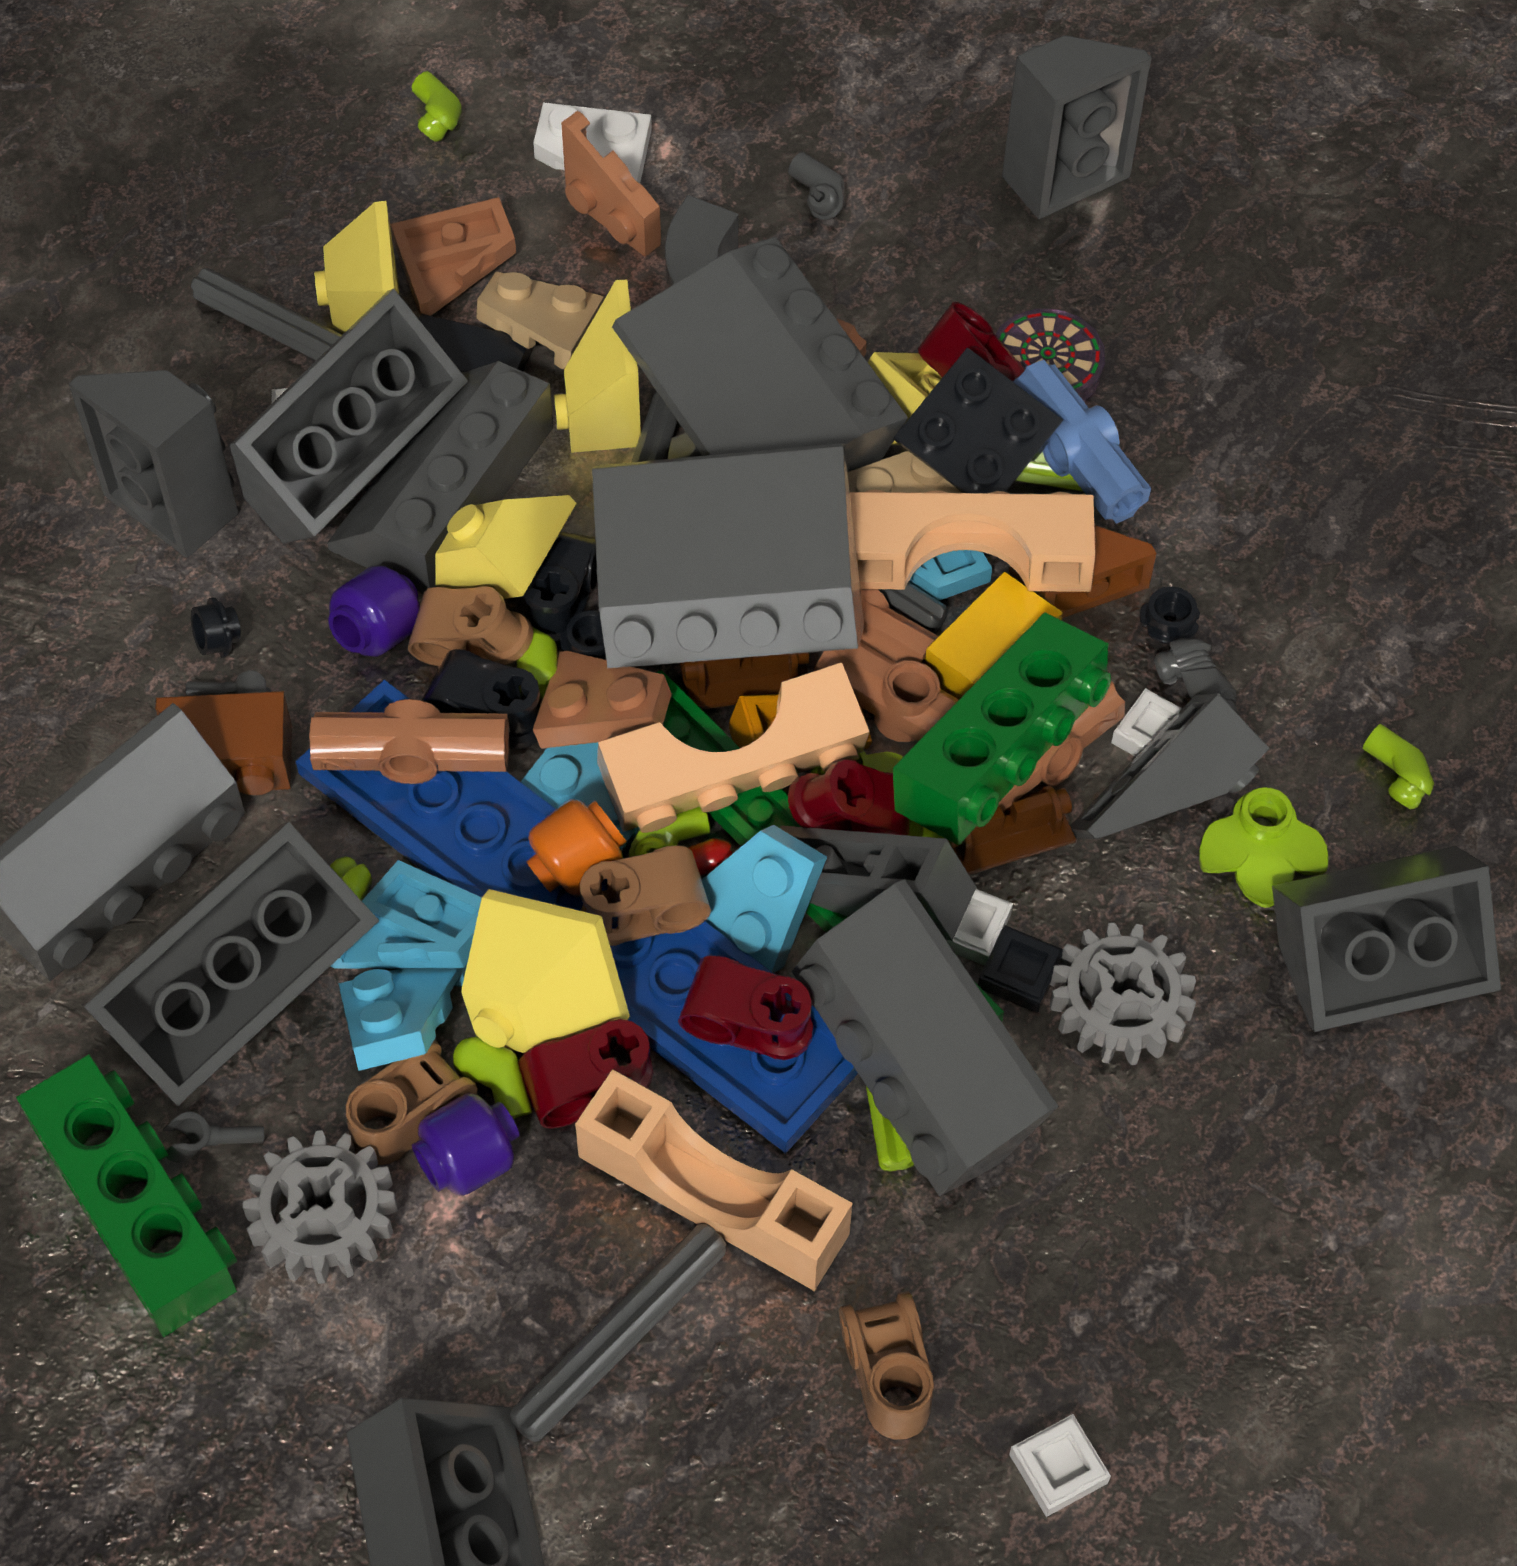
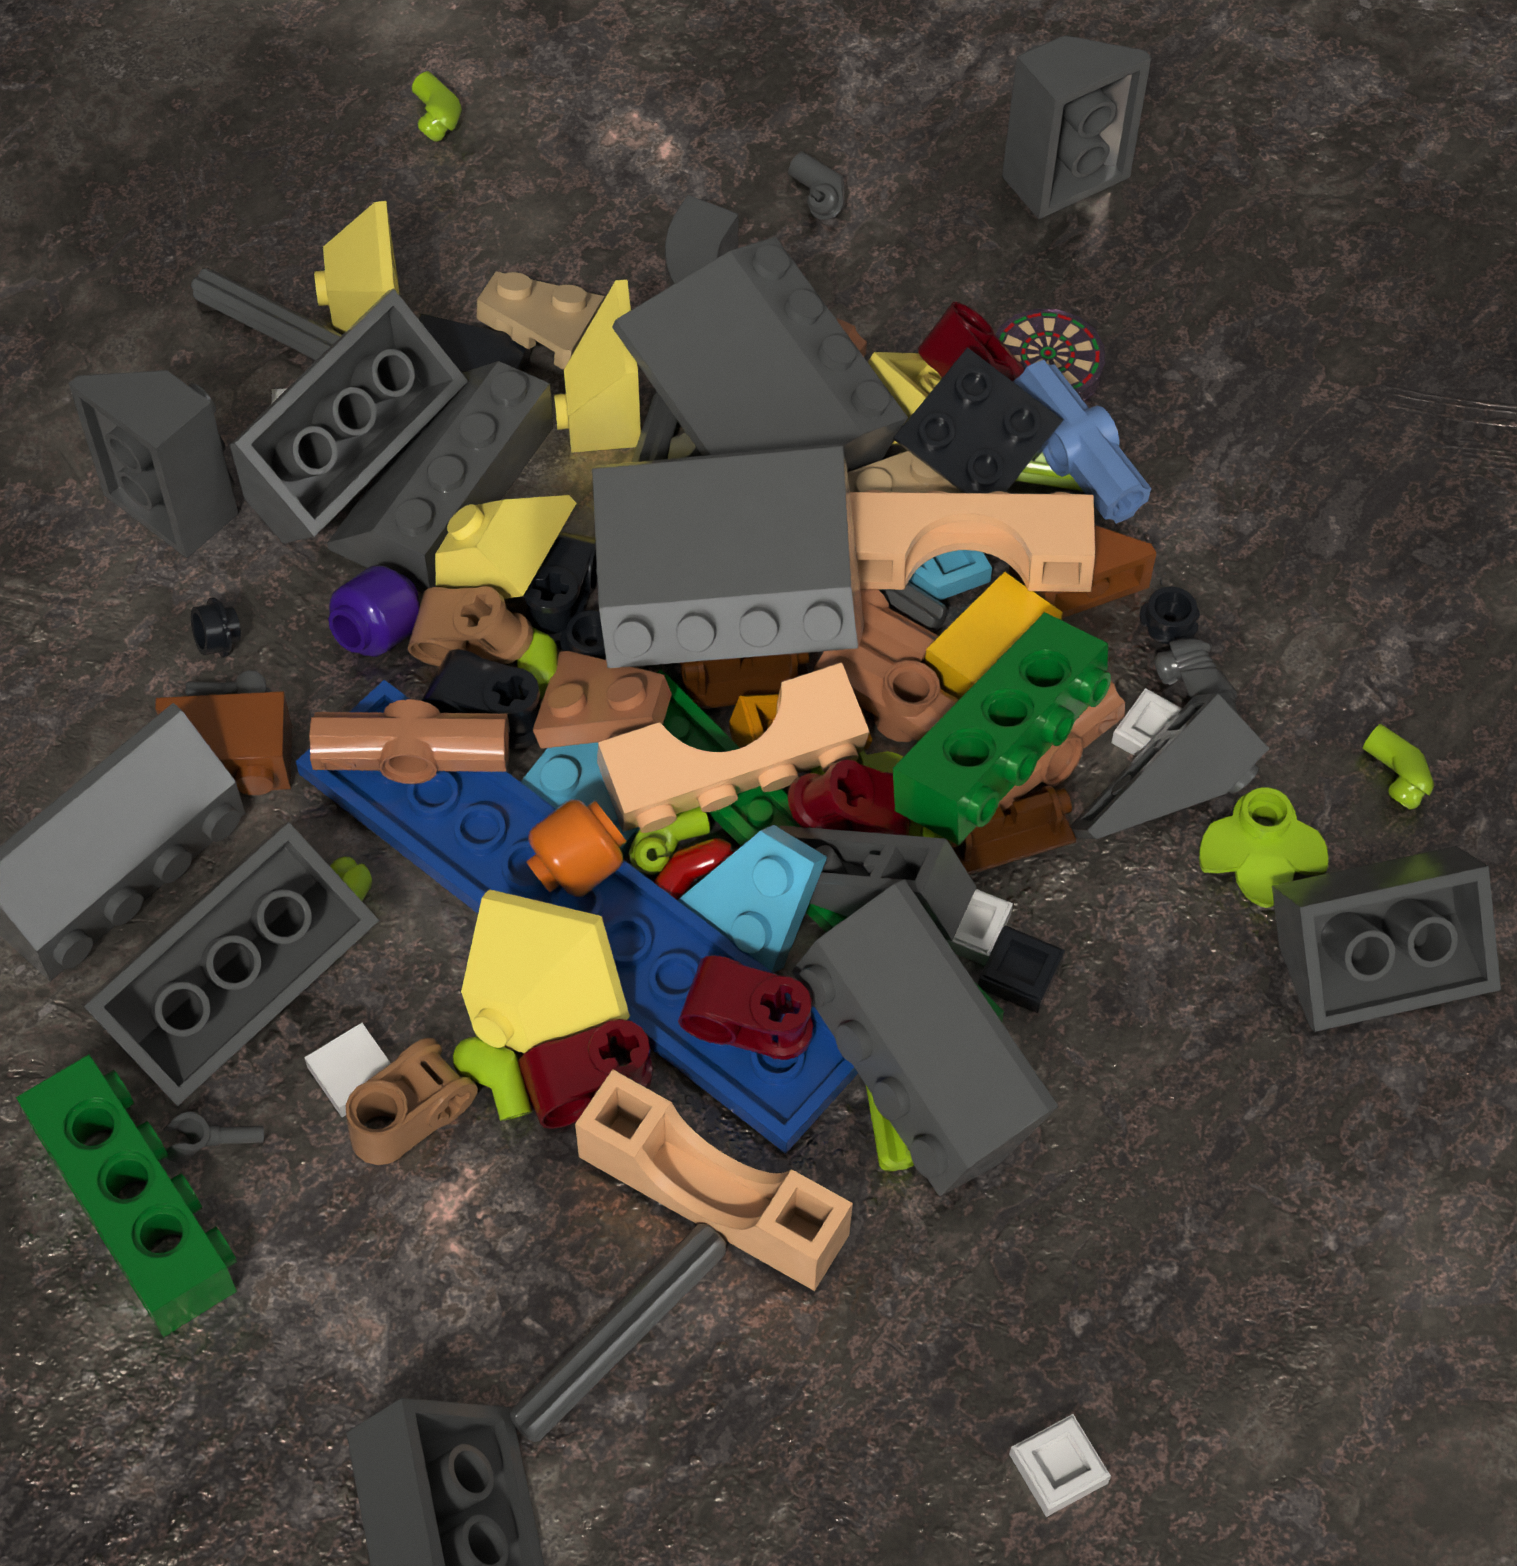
light grey gear [242,1130,398,1284] -> none
medium azure wing [330,860,482,969] -> none
medium azure wing [338,966,466,1071] -> none
nougat wing [390,197,516,316] -> none
dark purple head [412,1093,520,1196] -> none
white wing [533,102,652,184] -> none
nougat wing [561,110,661,257] -> none
medium nougat piece [580,845,711,946] -> none
medium nougat piece [839,1291,934,1440] -> none
light grey gear [1049,922,1196,1065] -> none
none -> white tile [304,1023,391,1117]

